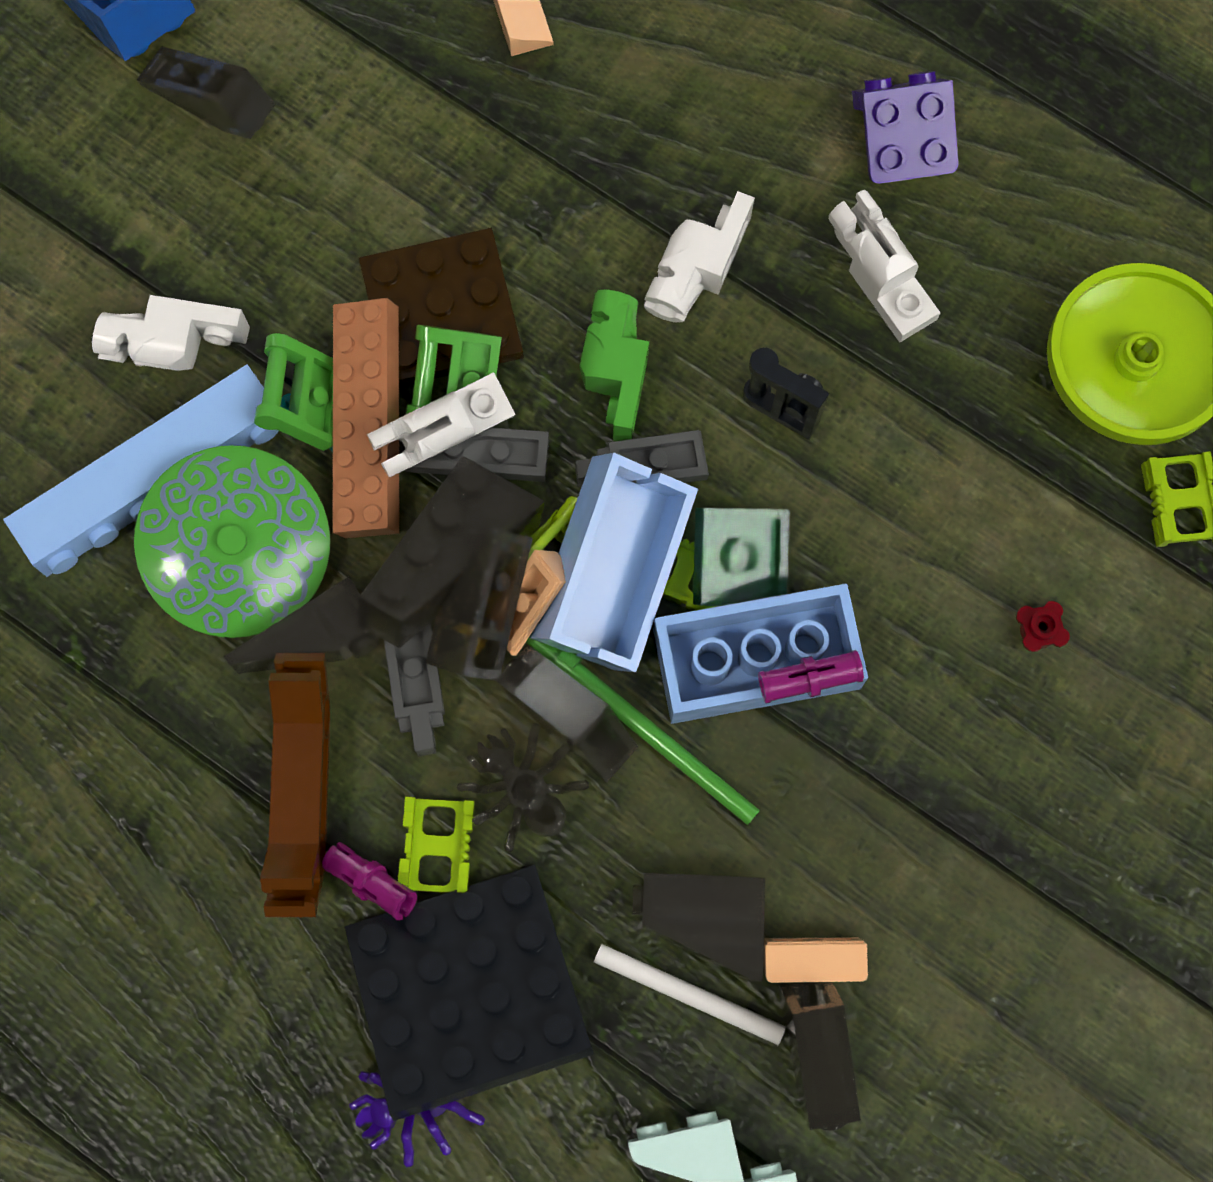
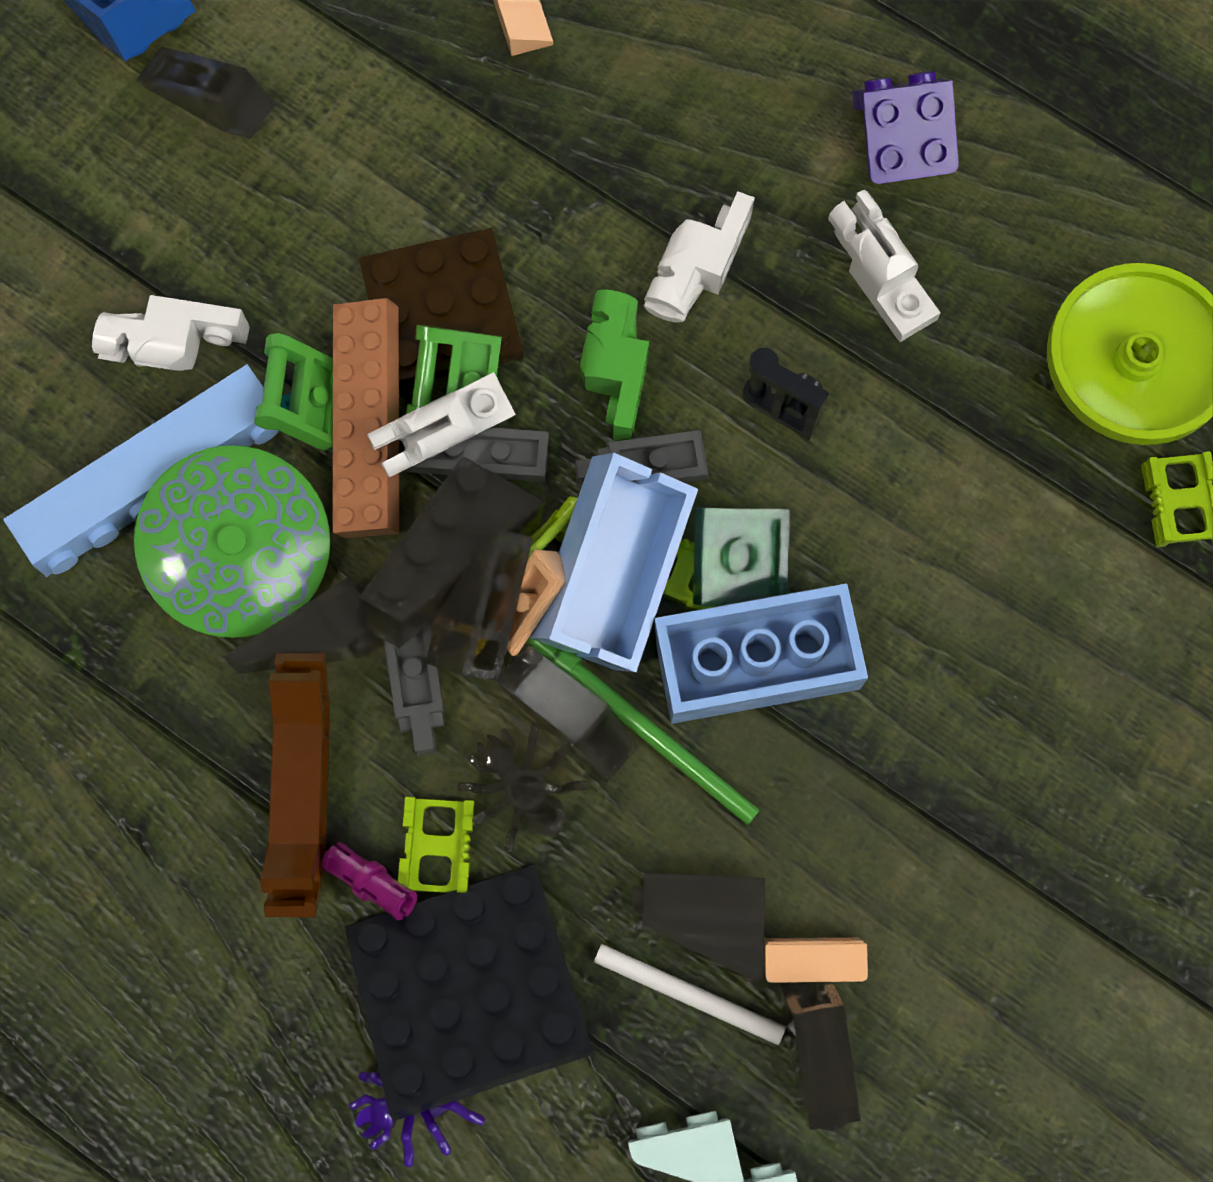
magenta pin [758,650,864,704] -> none
dark red plate [1016,601,1070,652] -> none

